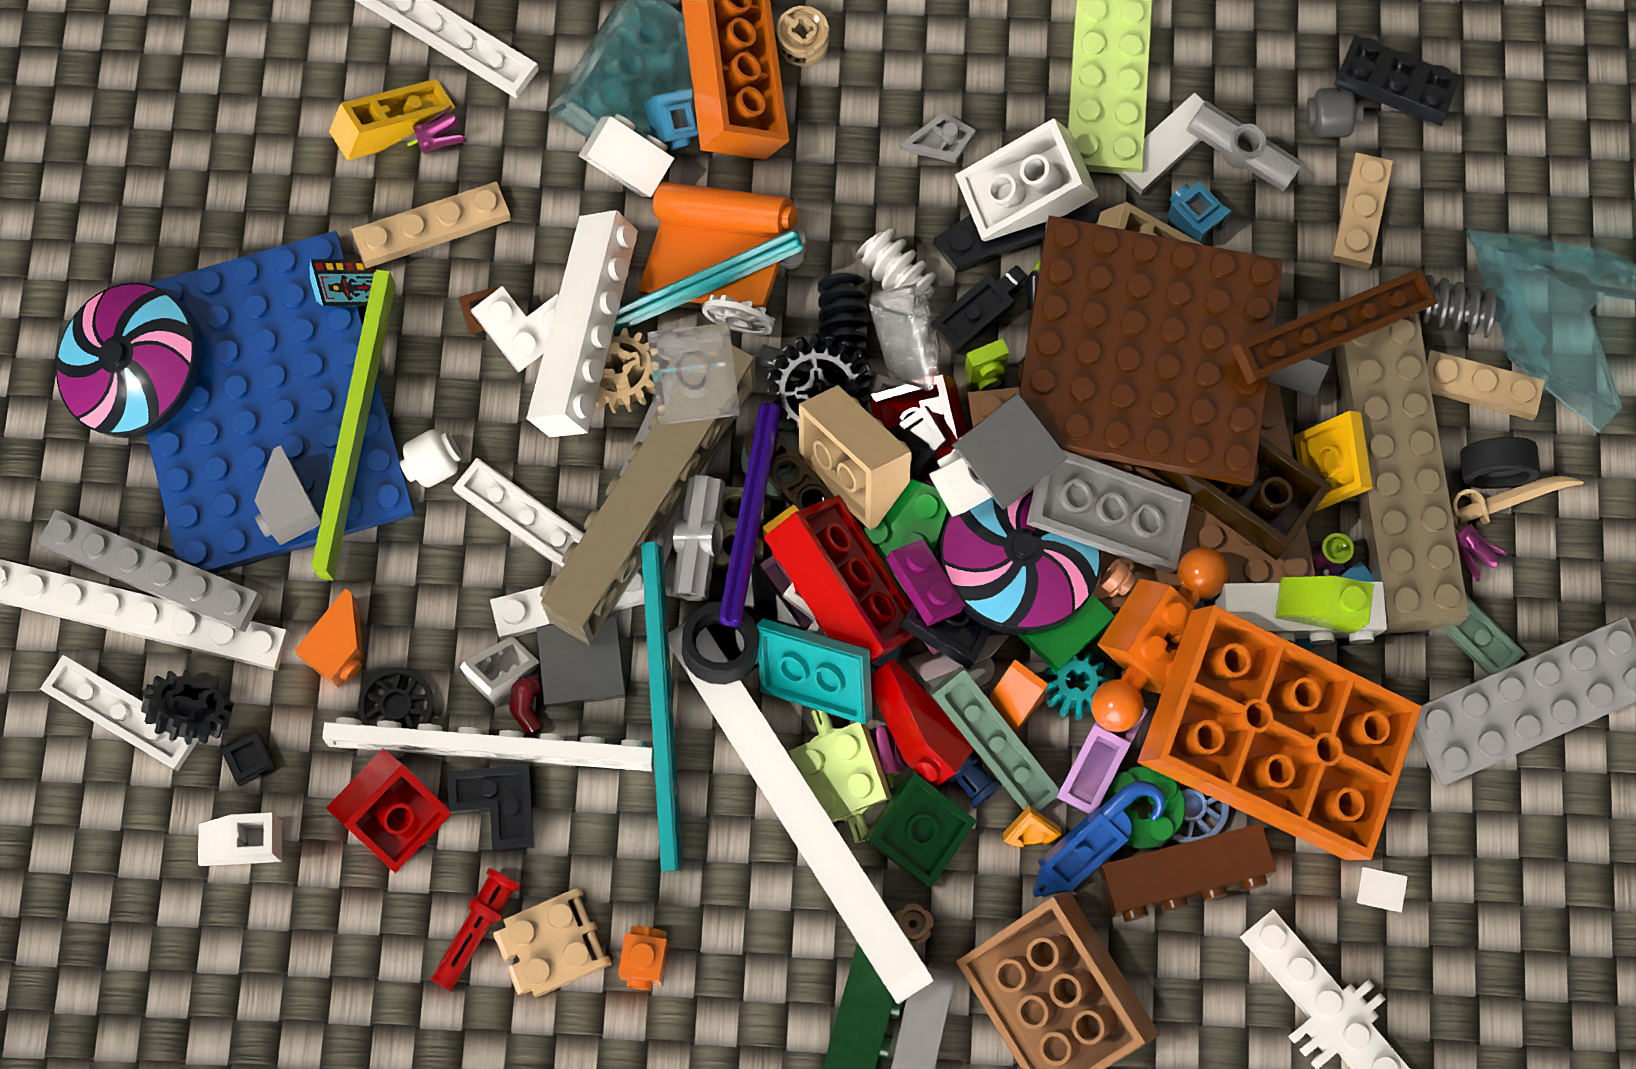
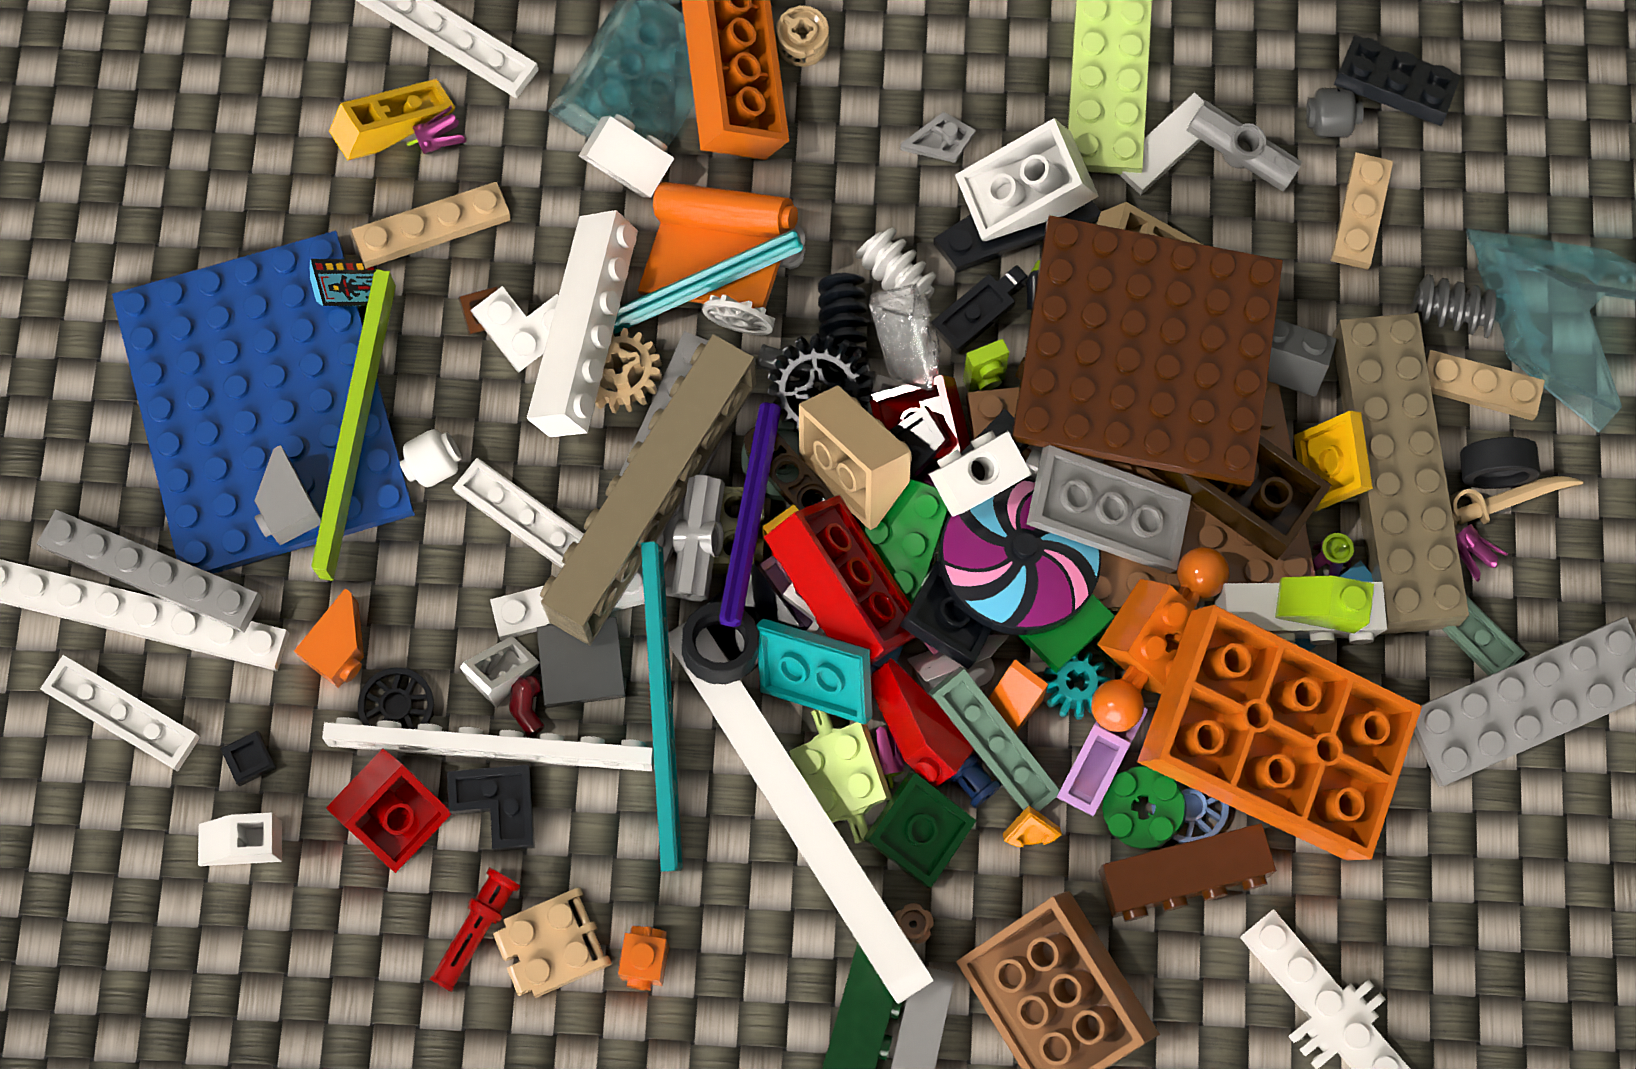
dish [56,283,202,438] -> none
black gear [141,670,234,745] -> none
dark azure window [644,88,699,150] -> none
clear slope [647,322,740,425] -> none
magenta plate [886,539,965,626] -> none
dark grey tile [952,393,1068,509] -> none
blue plate [1033,780,1166,897] -> none
nougat plate [1099,559,1136,597] -> none
dark azure window [1167,181,1231,245] -> none
reddish brown plate [1231,268,1438,384] -> none
white sticker [1357,867,1407,913] -> none

